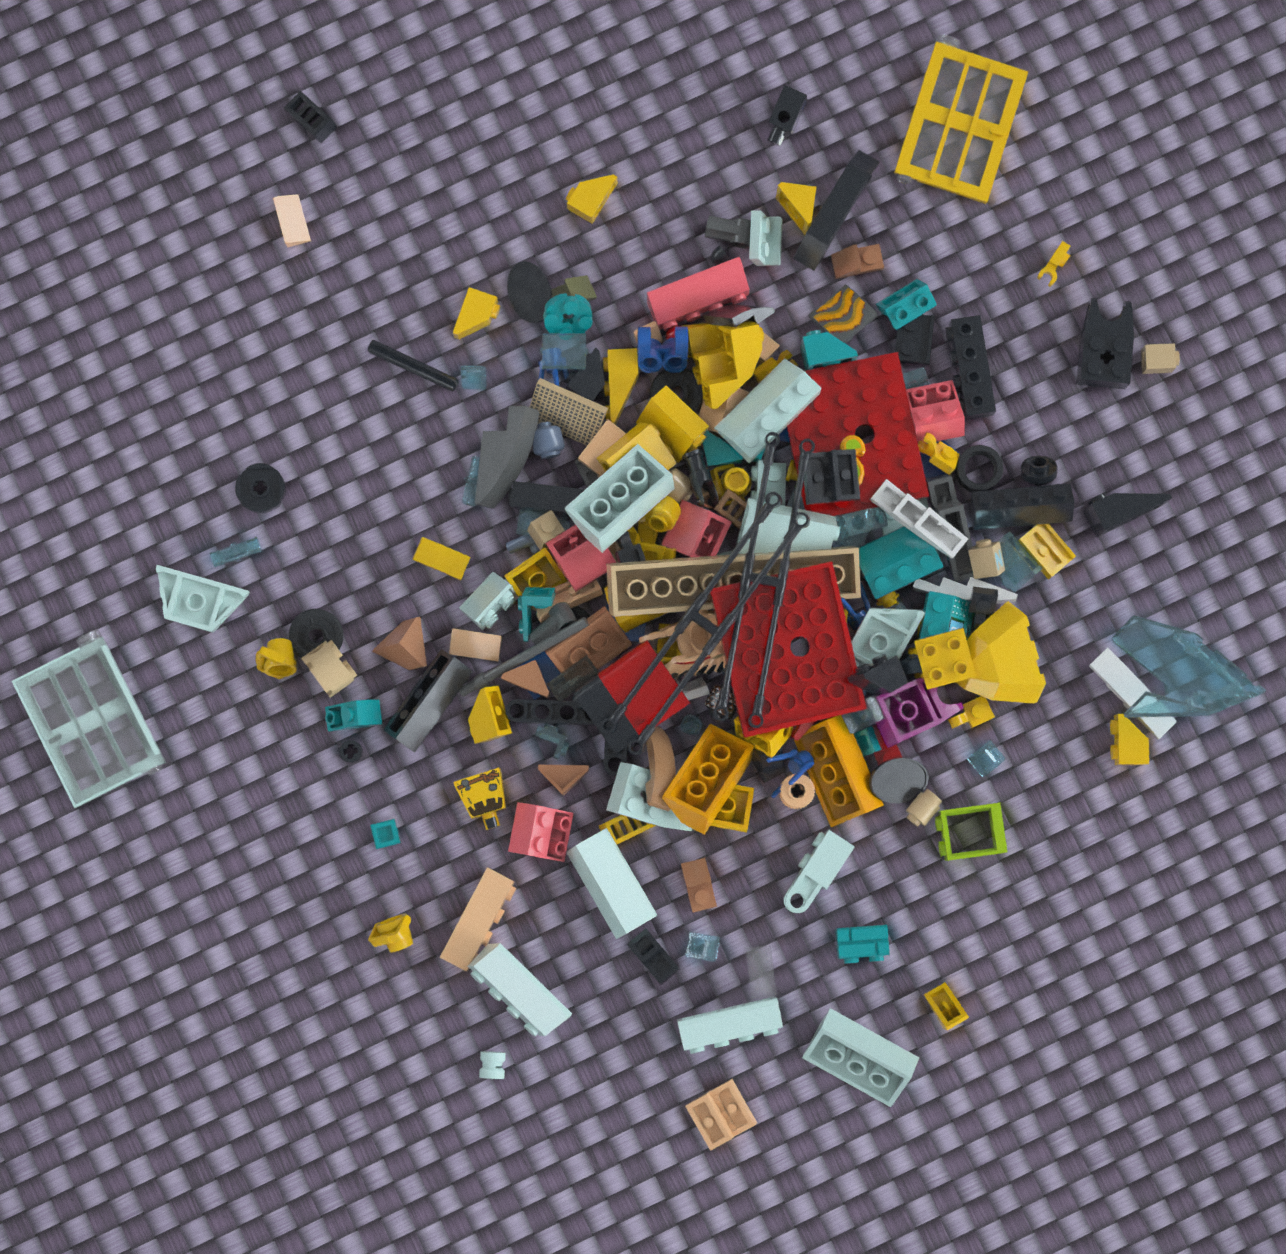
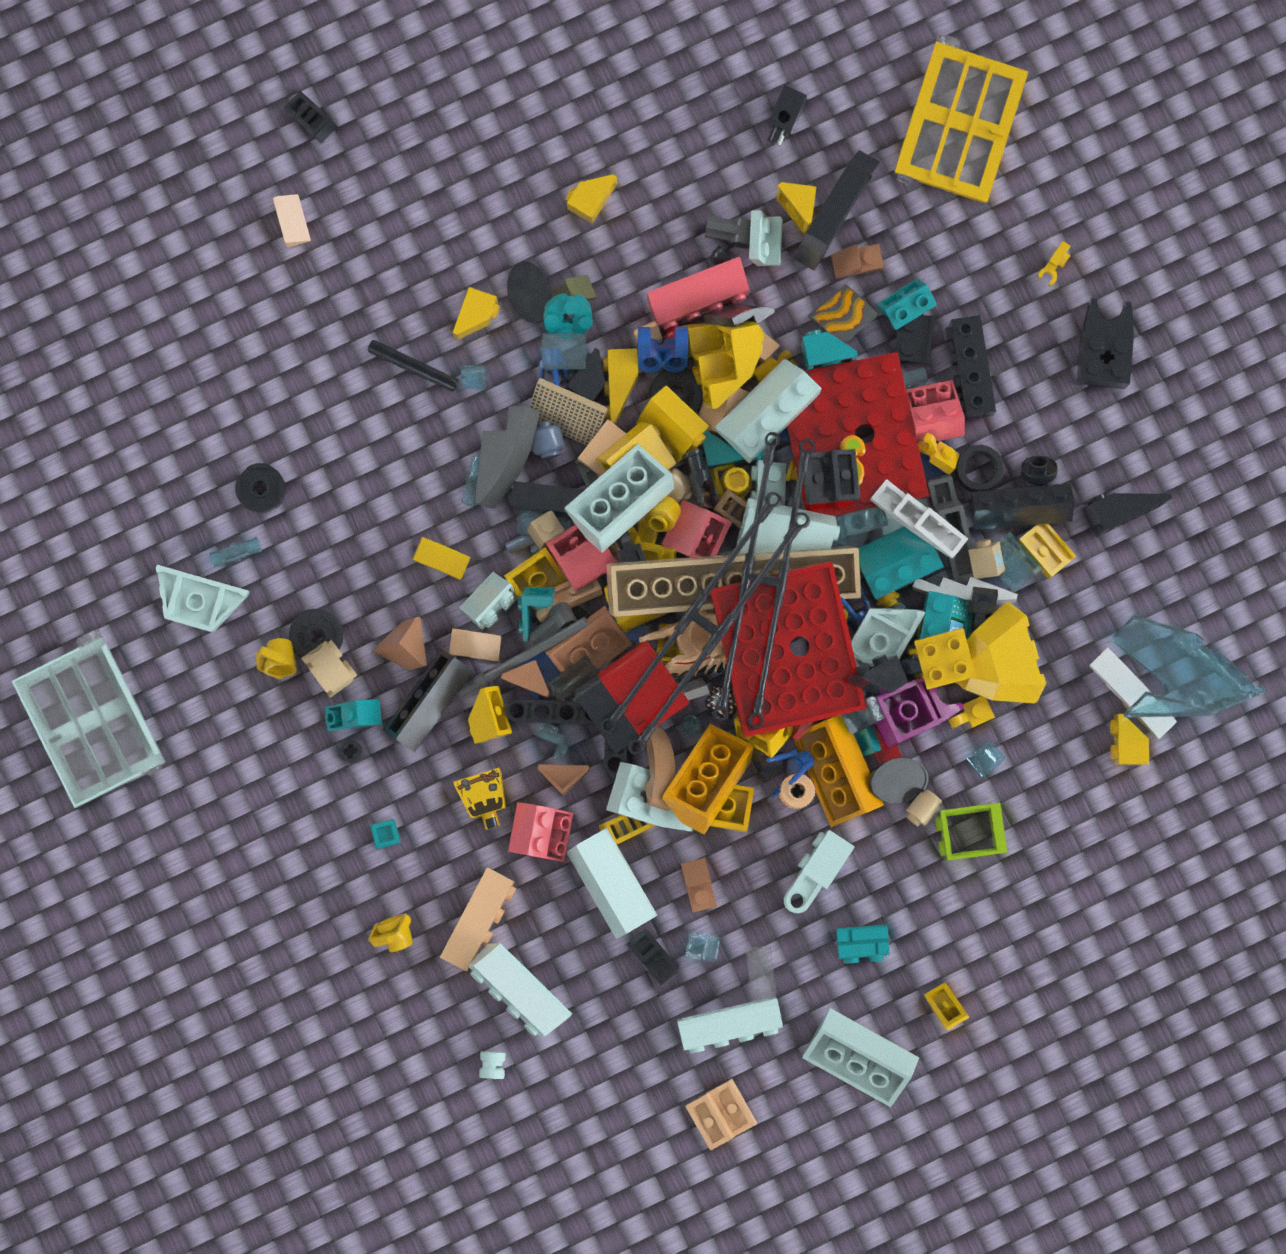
tan brick [1141,344,1180,374] -> none

